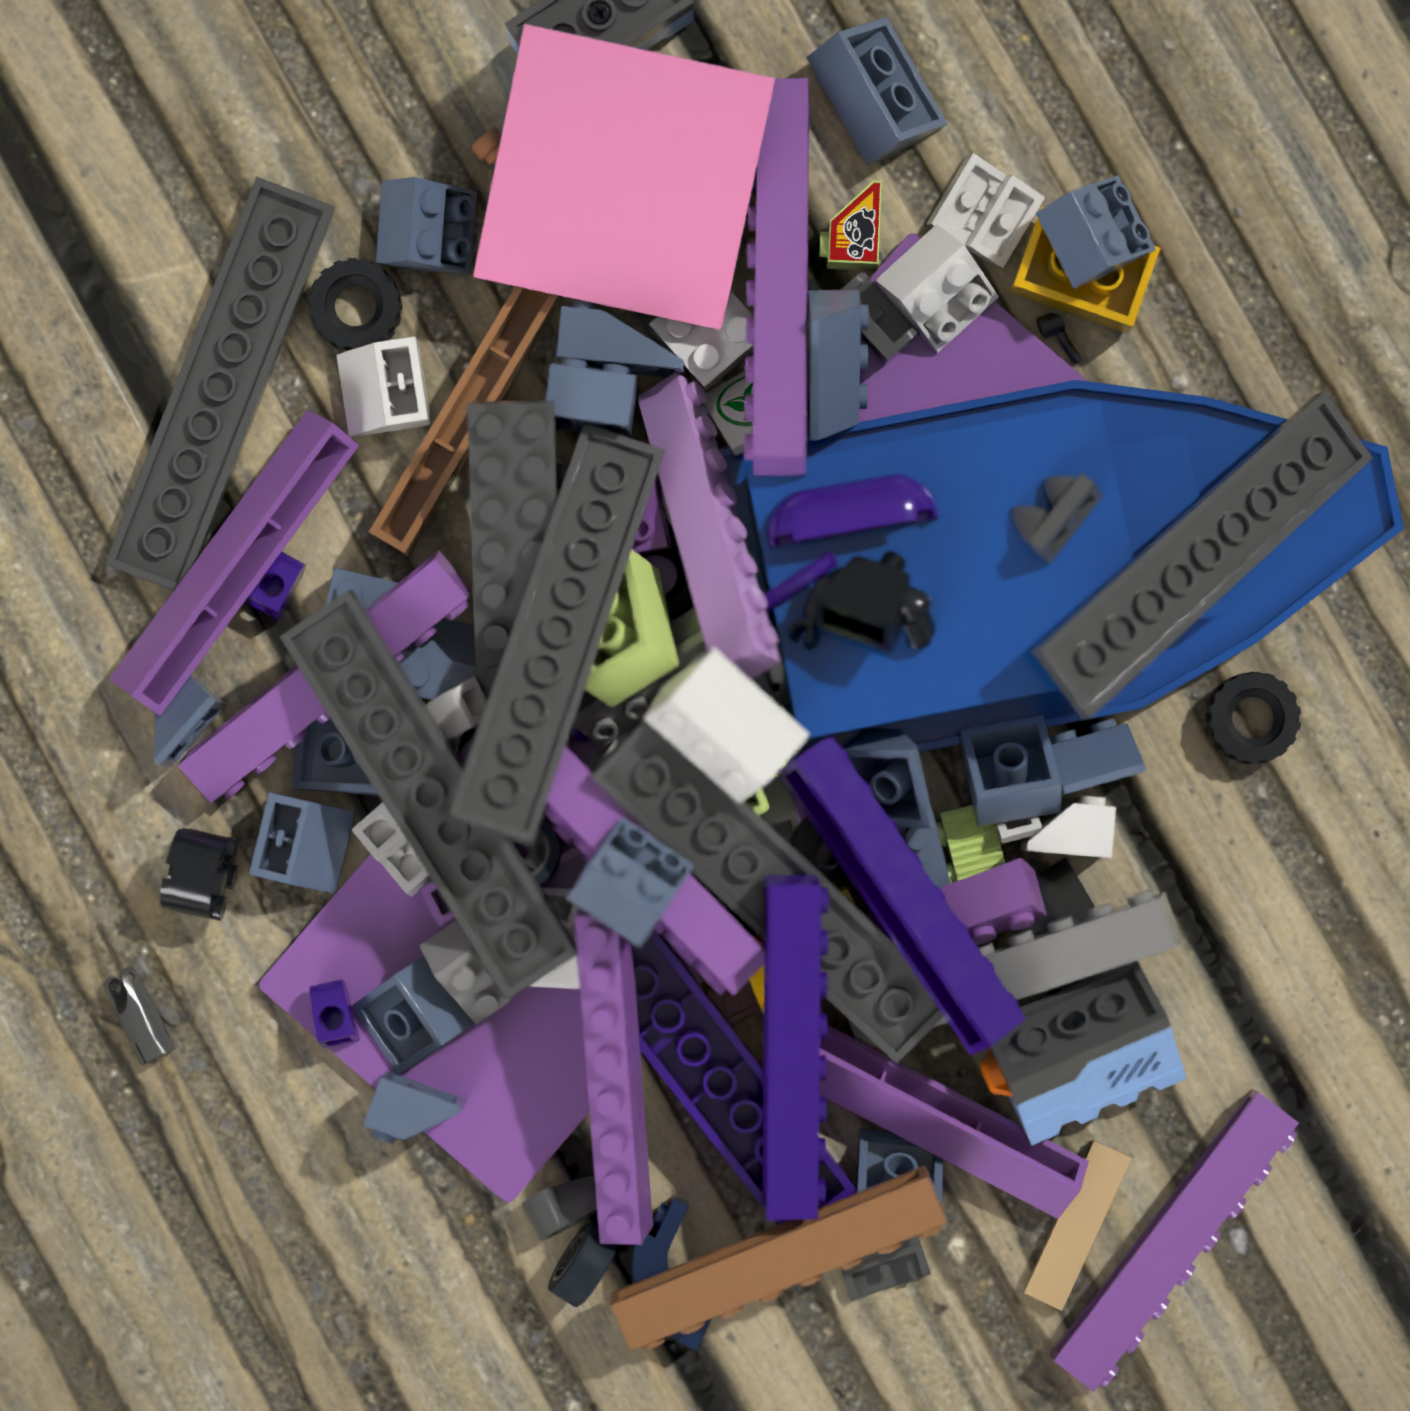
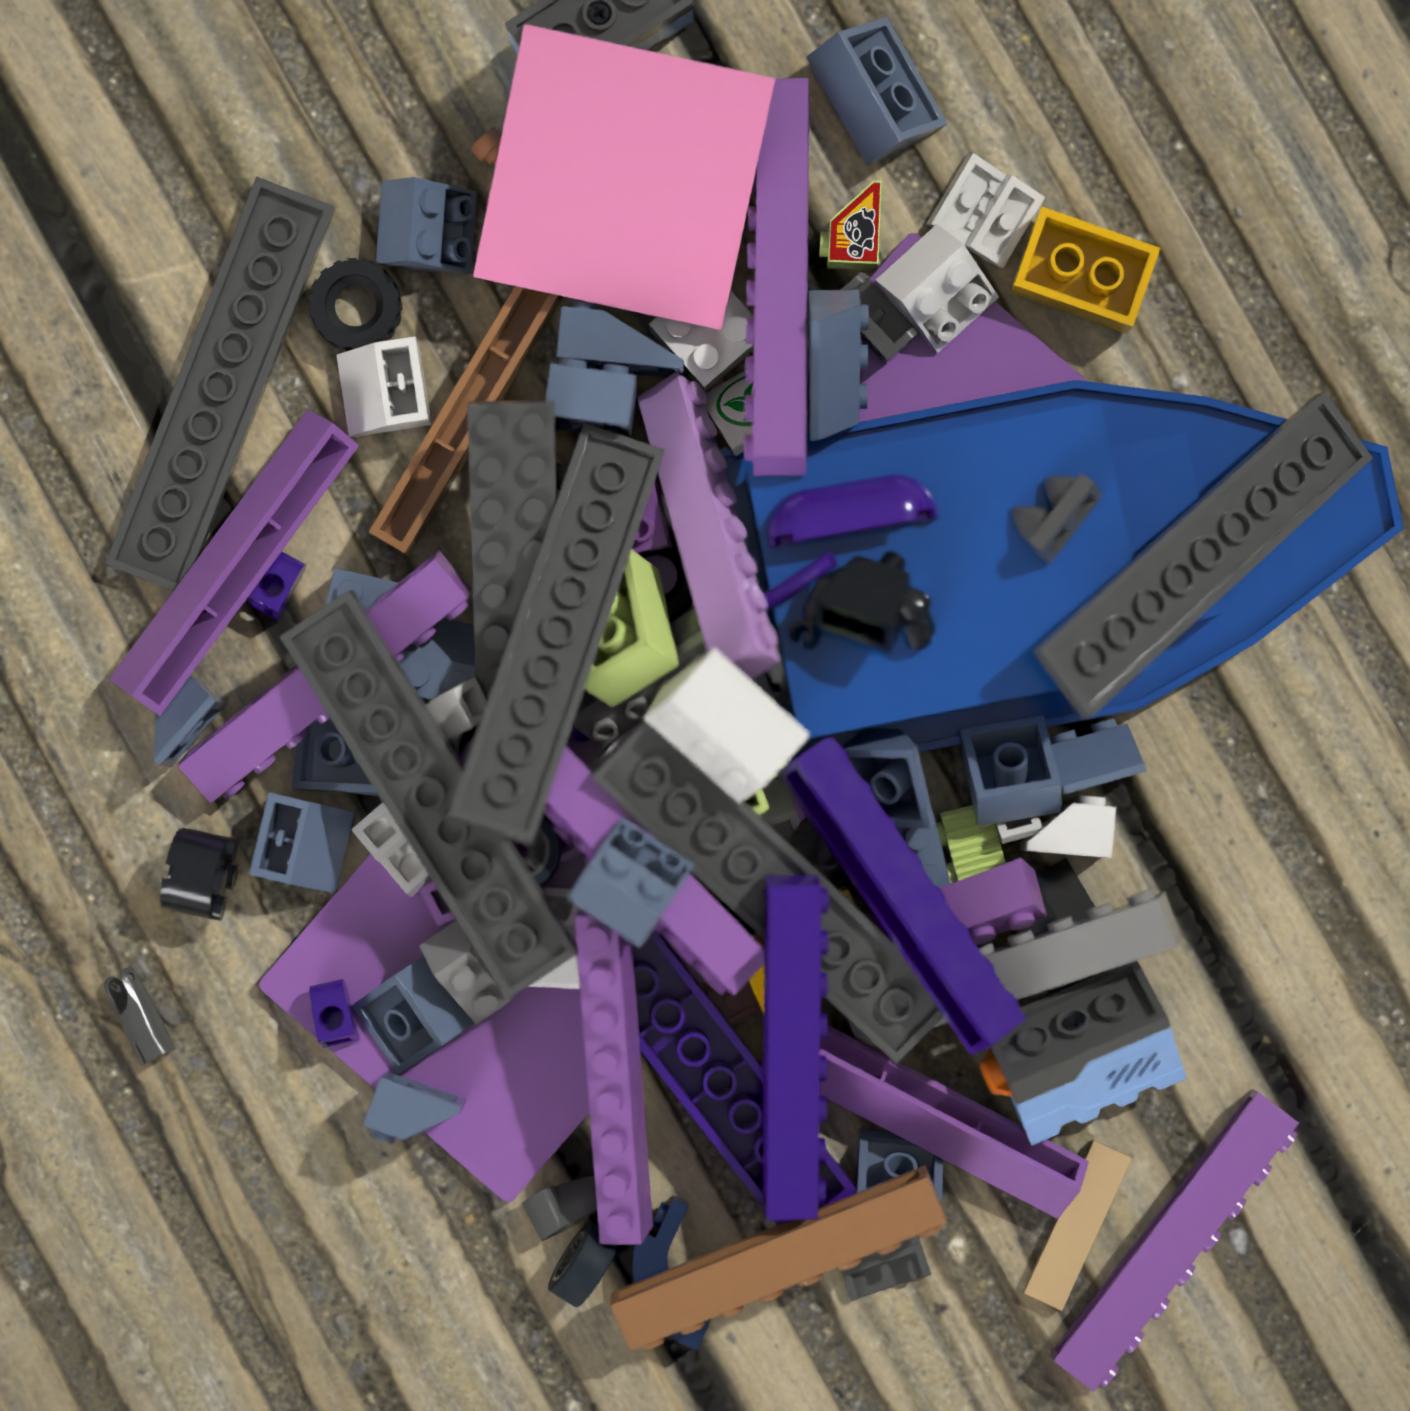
sand blue slope [1036,175,1156,289] -> none
black hand [1036,313,1082,365] -> none
black tyre [1205,671,1301,764] -> none

